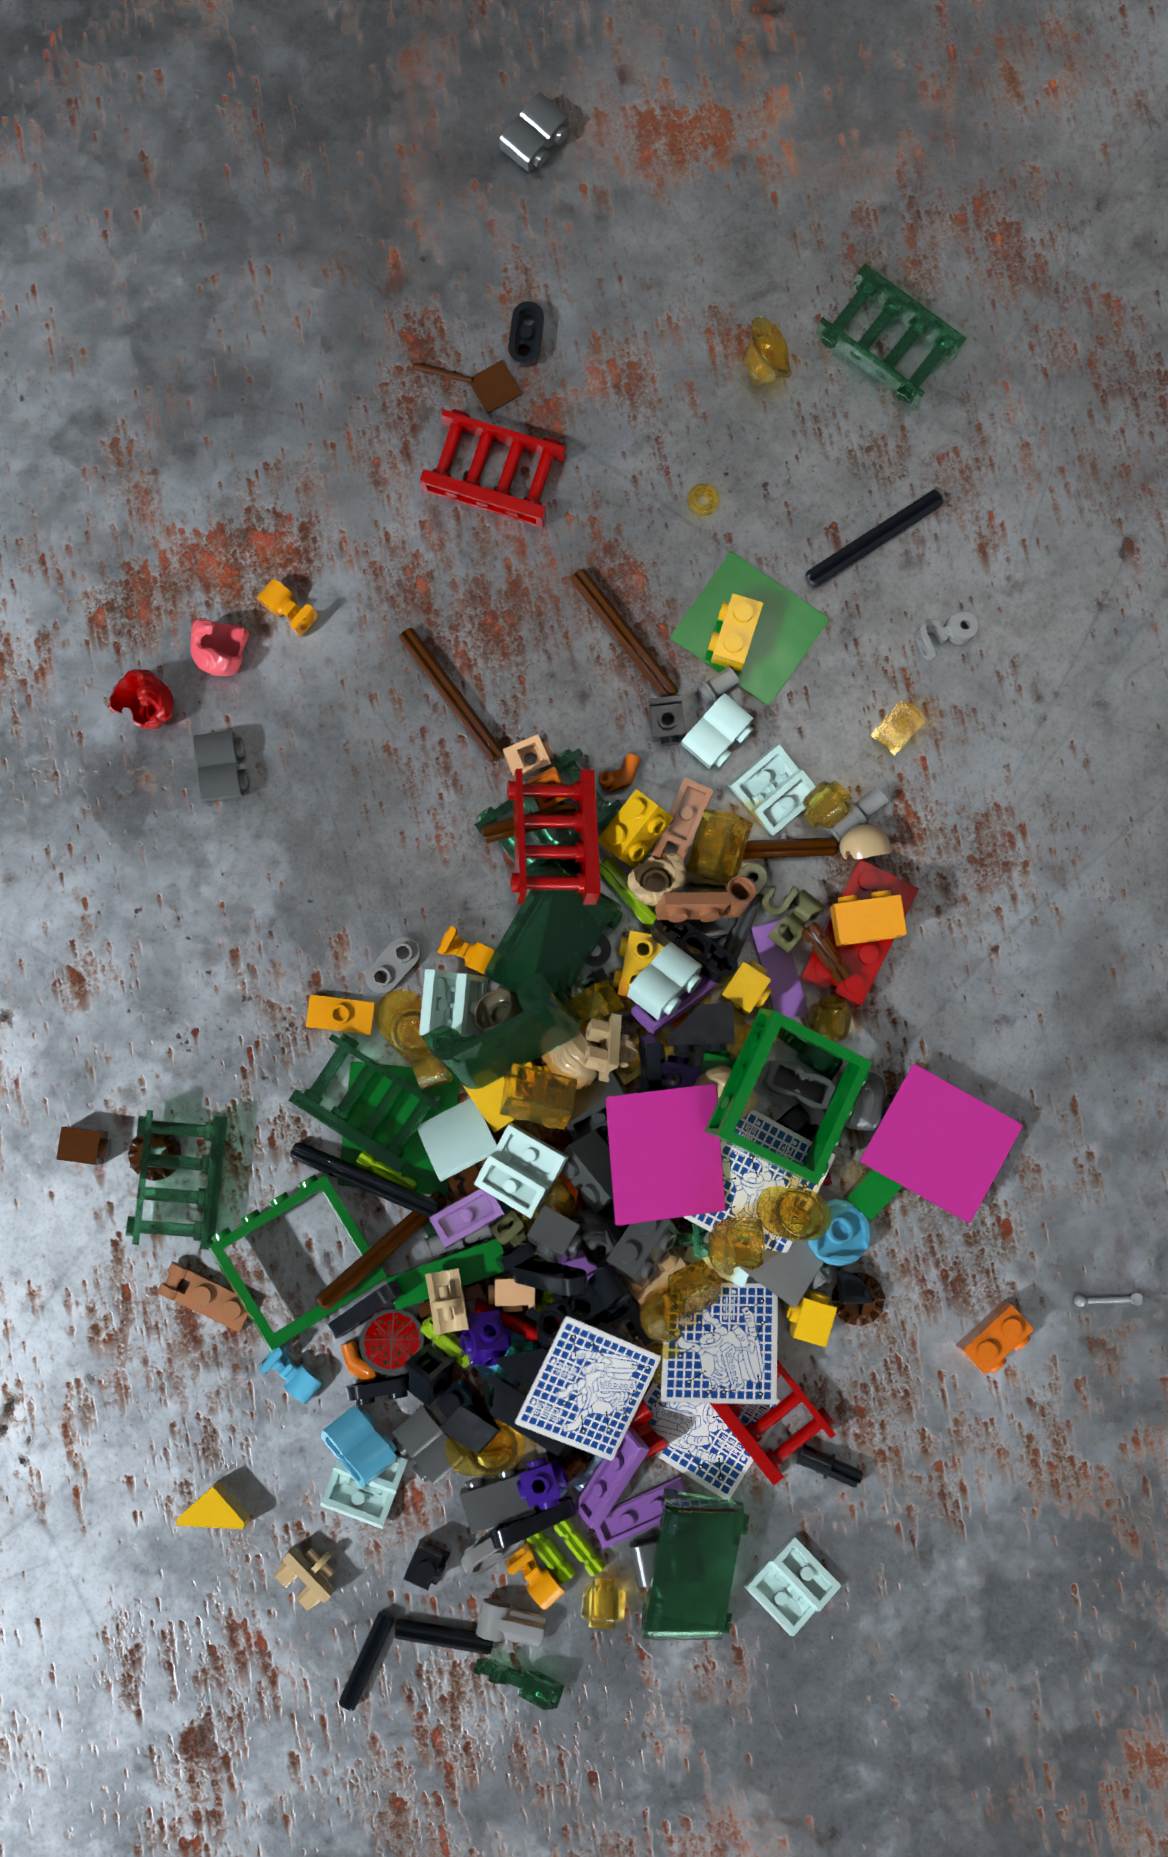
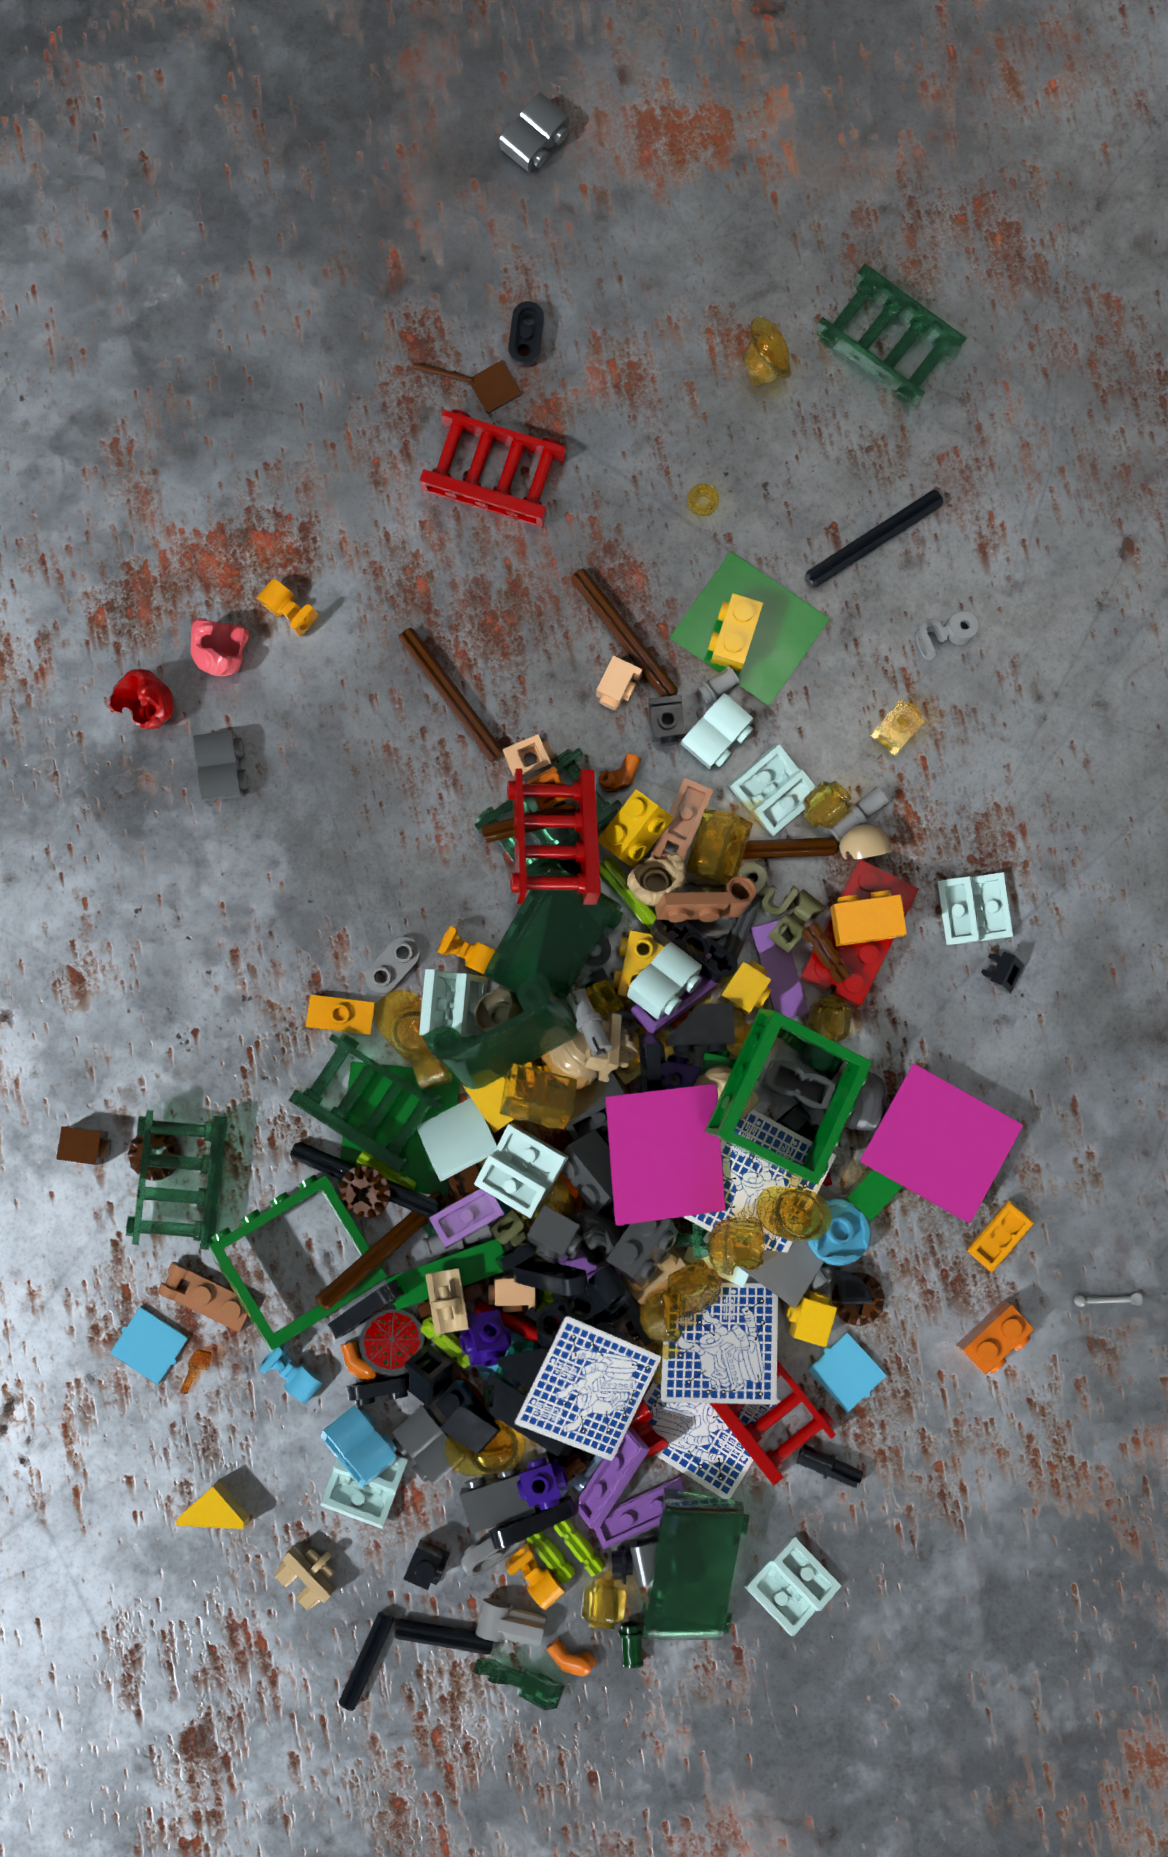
none -> medium azure piece [110,1306,189,1385]
none -> clear orange hand [180,1349,212,1394]
none -> reddish brown gear [338,1166,390,1219]
none -> orange arm [546,1638,596,1677]
none -> light grey pin [566,989,613,1057]
none -> light nougat brick [596,655,642,710]
none -> black plate [612,1546,633,1584]
none -> dark green pin [618,1621,645,1668]
none -> medium azure piece [807,1332,887,1413]
none -> light aqua slope [937,872,1014,945]
none -> light orange plate [965,1200,1035,1273]
none -> black tile [981,951,1024,994]

